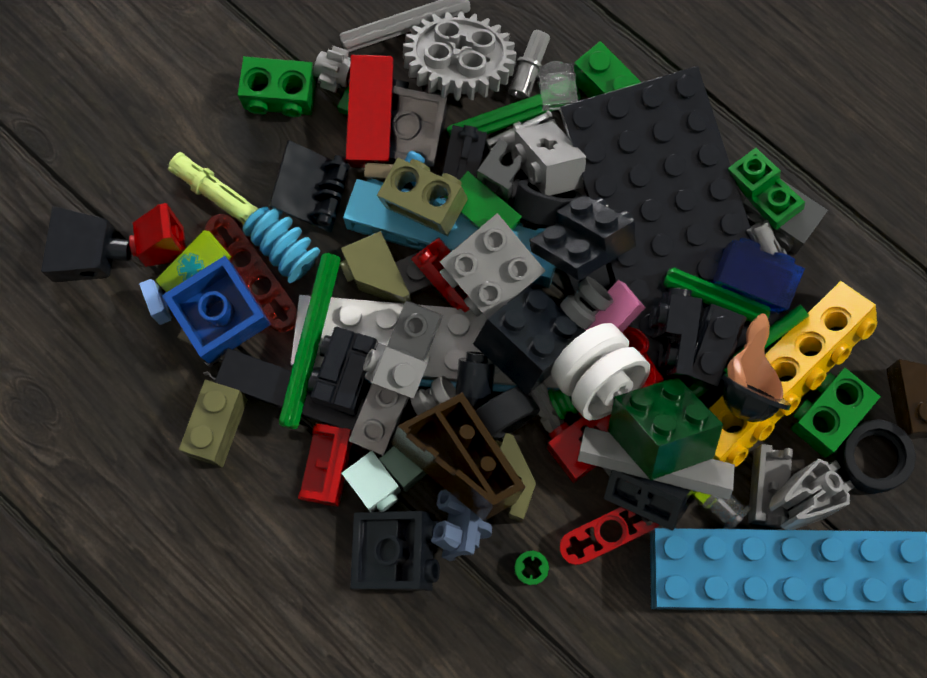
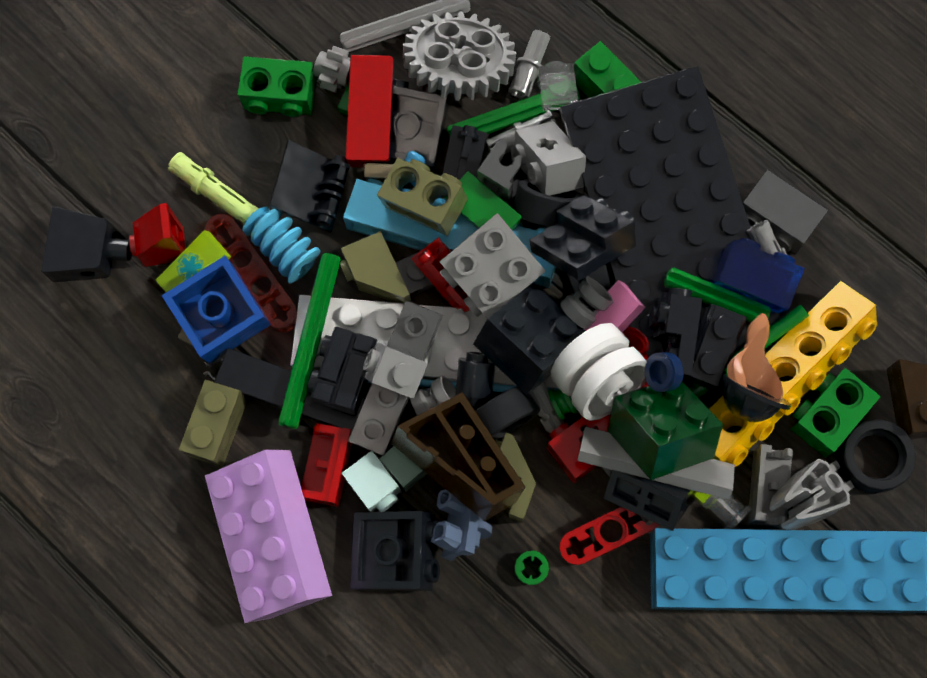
light blue tile [139,279,172,325] -> none
green slope [728,148,805,230] -> none
none -> lavender brick [205,450,332,623]
none -> dark blue tile [644,352,684,392]

